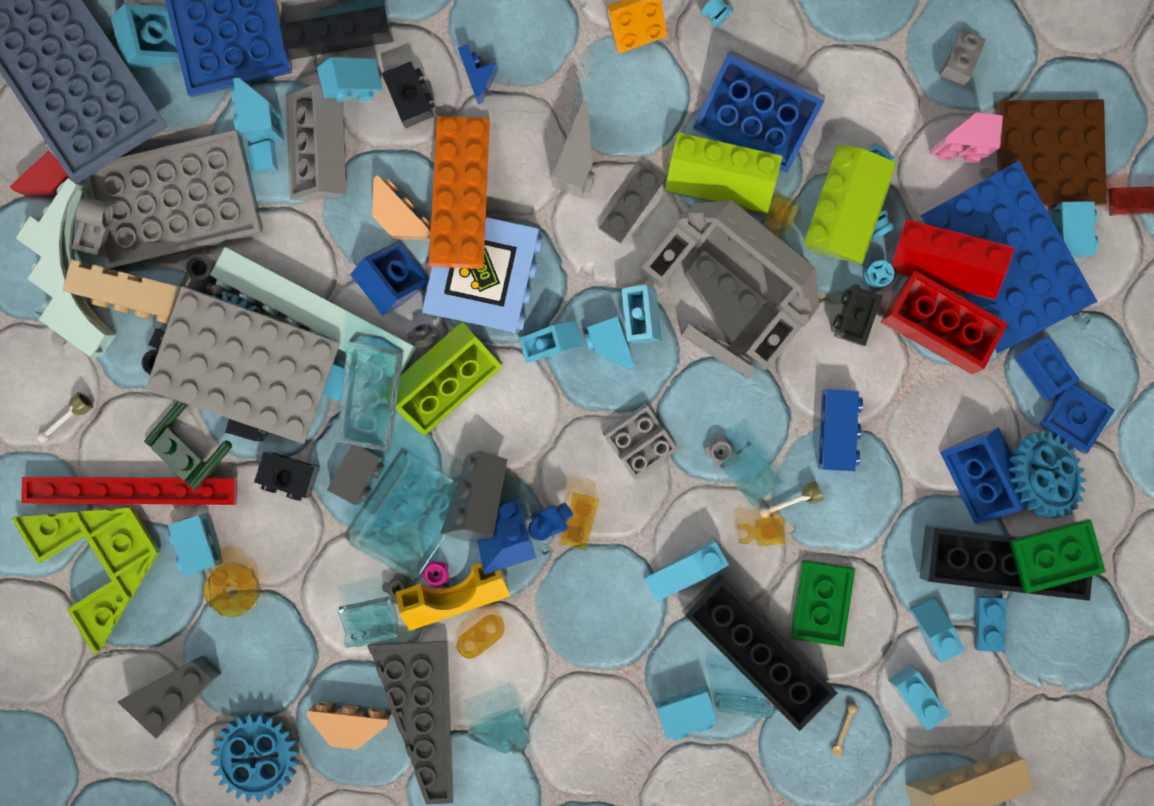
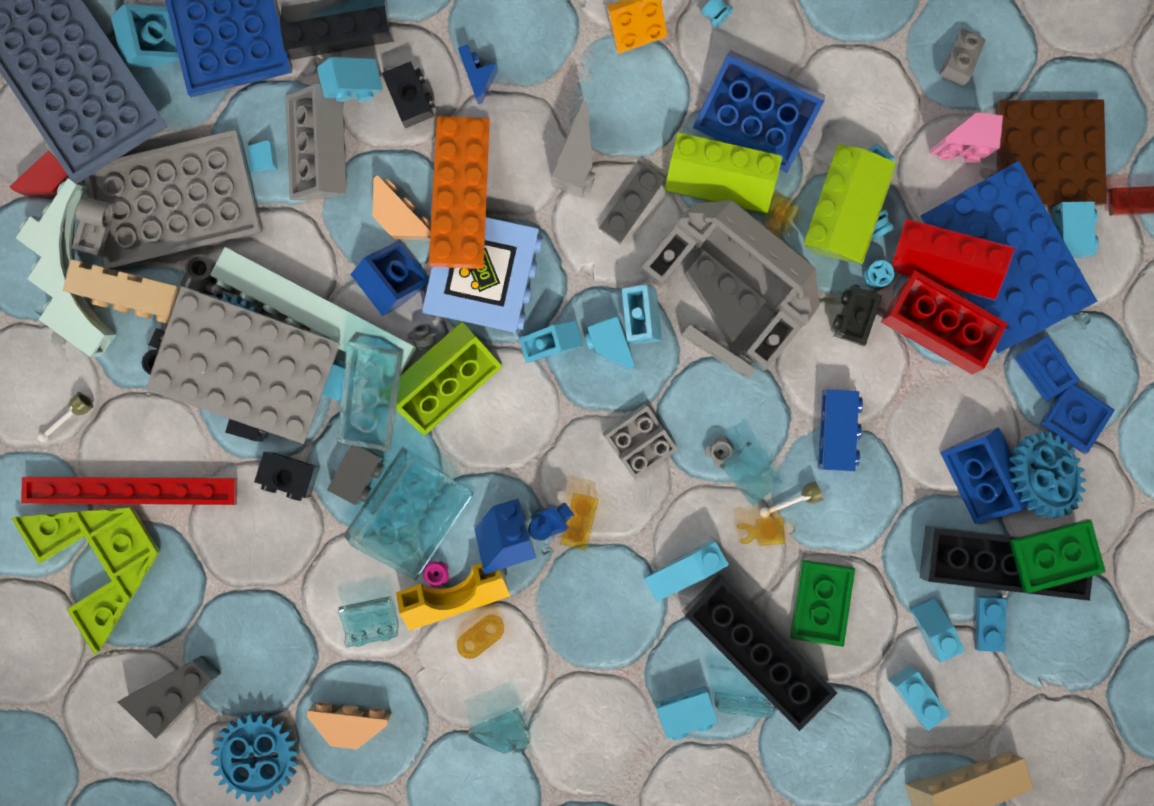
dark green plate [144,401,232,490] -> none
medium azure brick [168,513,223,576] -> none
clear yellow plate [204,563,260,617] -> none
medium azure slope [231,78,284,144] -> none
dark grey wing [367,641,454,804] -> none
dark grey plate [382,572,413,604] -> none
dark grey wedge [440,451,508,541] -> none
tan hinge [831,703,858,756] -> none

